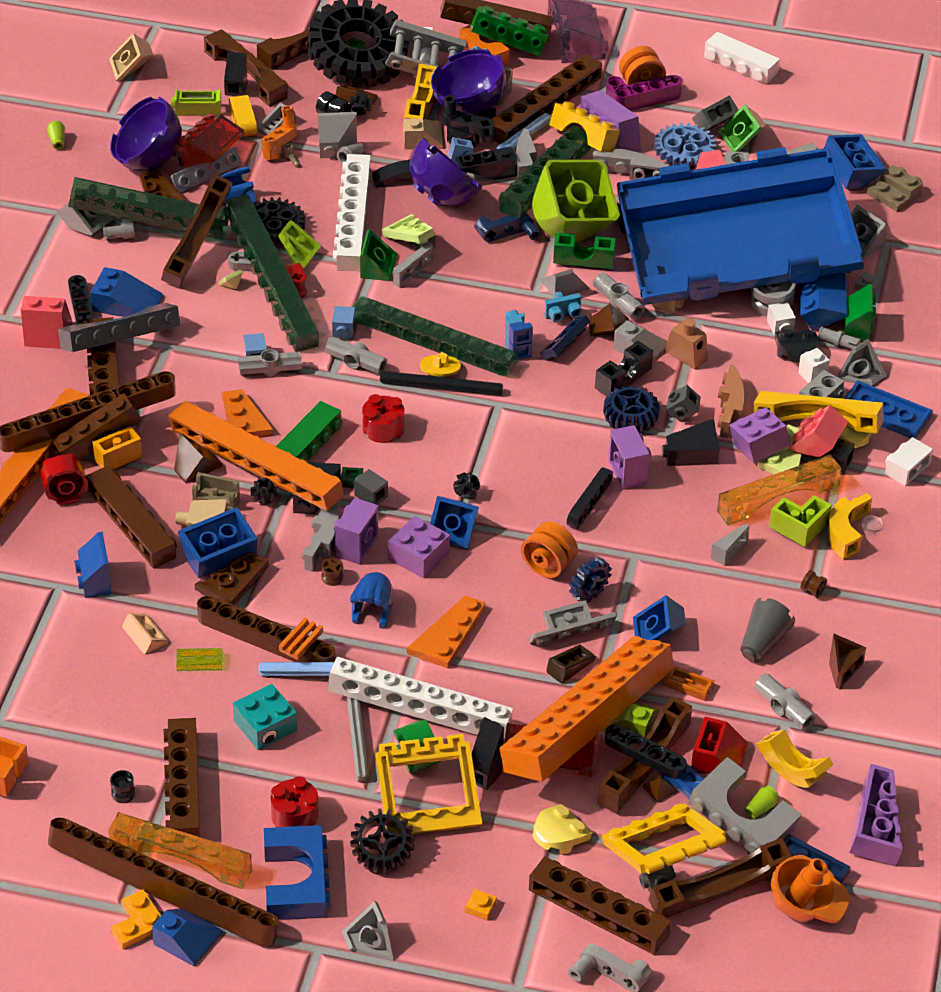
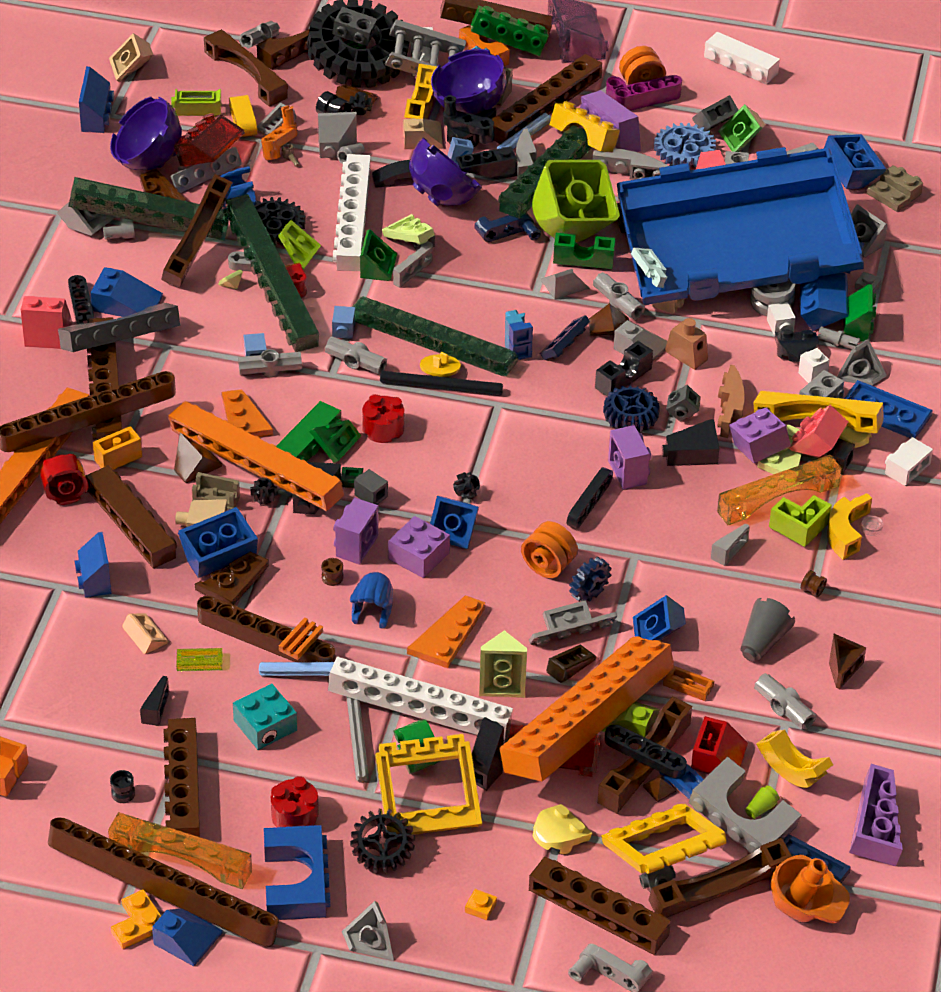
lime cone [47,121,66,150] -> none
reddish brown arch [52,393,142,460] -> none
black slope [224,52,248,96] -> none
light grey slope [302,502,339,572] -> none
dark azure hips [544,291,581,323] -> none
none -> blue slope [79,66,114,133]
none -> black slope [140,676,170,726]
none -> light grey piece [239,21,280,48]
none -> green wing [309,420,361,463]
none -> dark grey brick [332,7,377,46]
none -> yellowish green slope [479,630,527,698]
none -> light aqua hinge [631,248,667,288]

